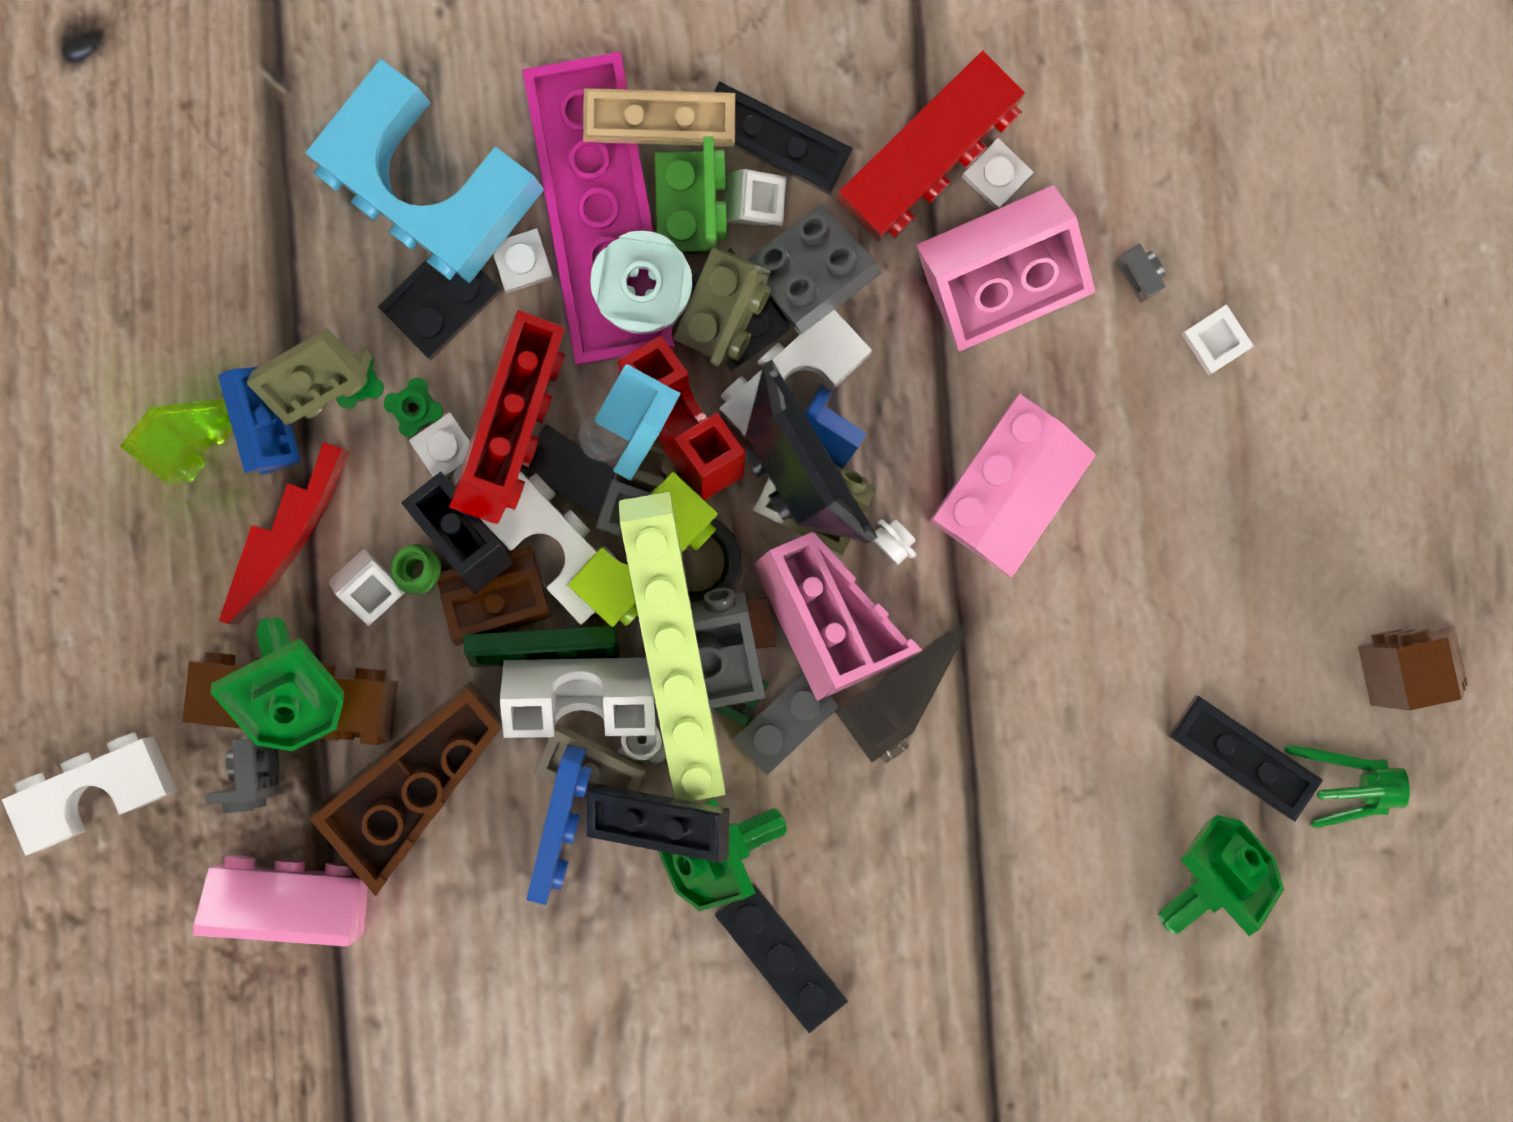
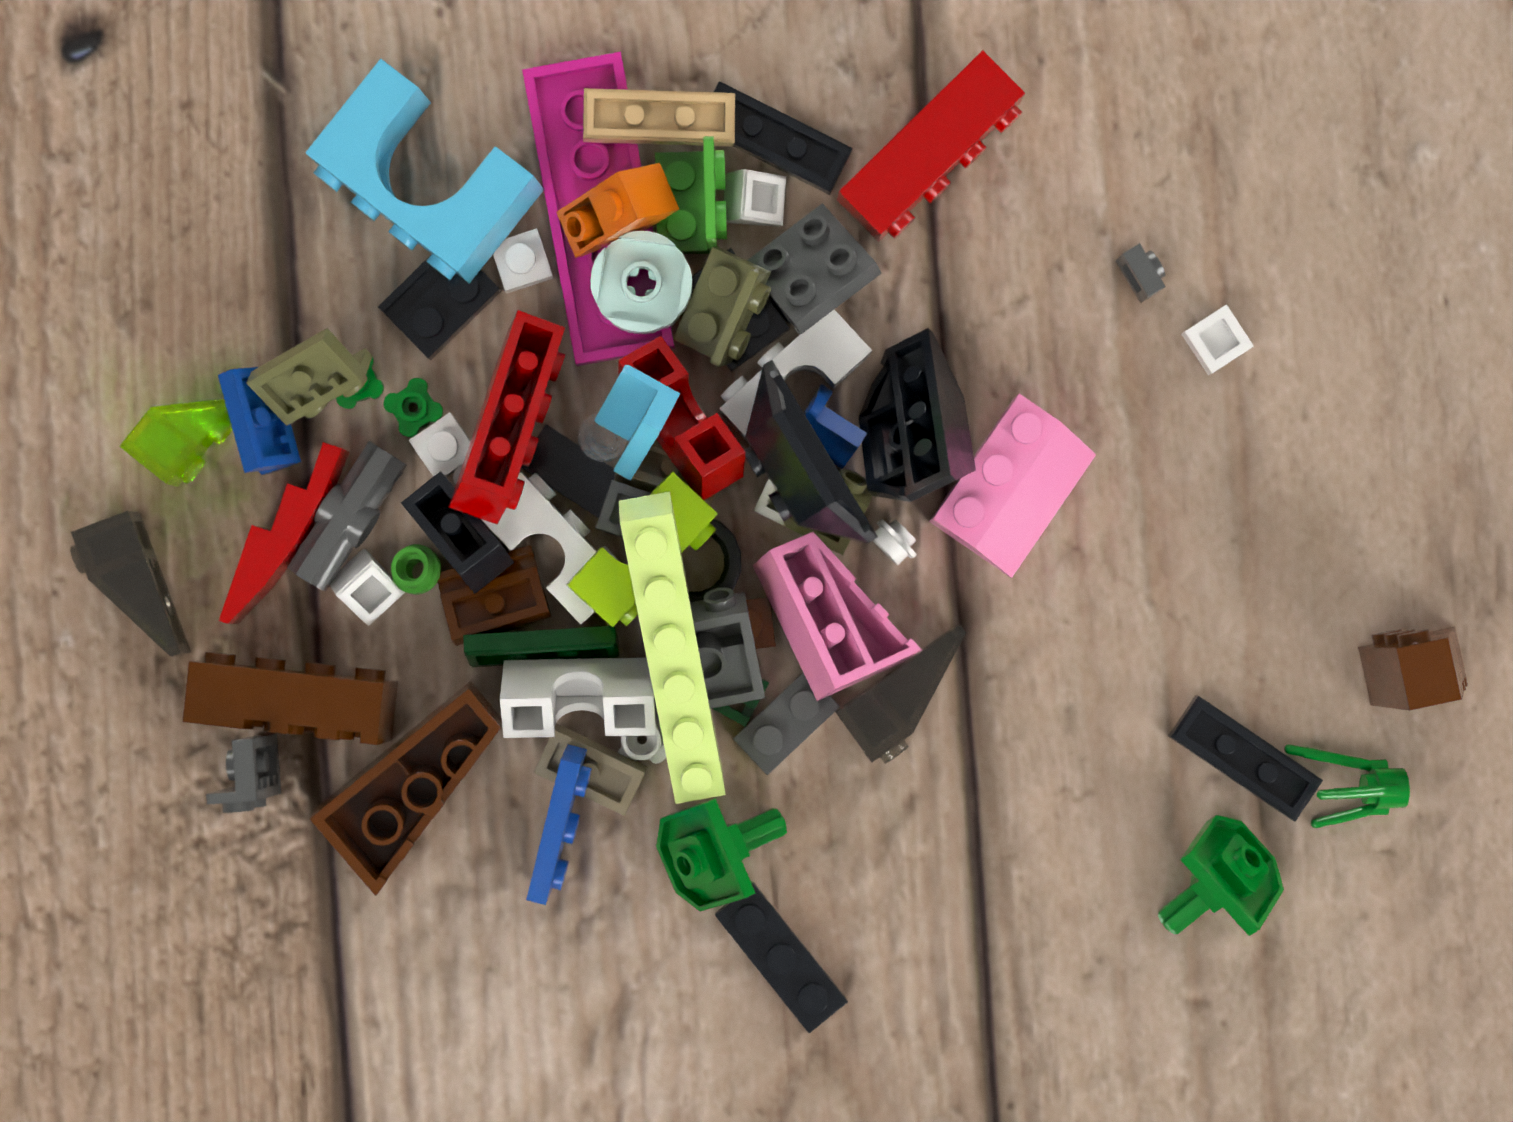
white arch [2,732,177,856] -> none
bright pink slope [193,856,368,946] -> none
green piece [210,617,344,751] -> none
black tile [587,784,730,863] -> none
bright pink slope [916,185,1095,352] -> none
white plate [962,138,1034,210] -> none
none -> clear smoke slope [70,511,192,657]
none -> dark grey piece [287,441,407,591]
none -> orange slope [556,163,680,258]
none -> black wedge [858,328,976,502]

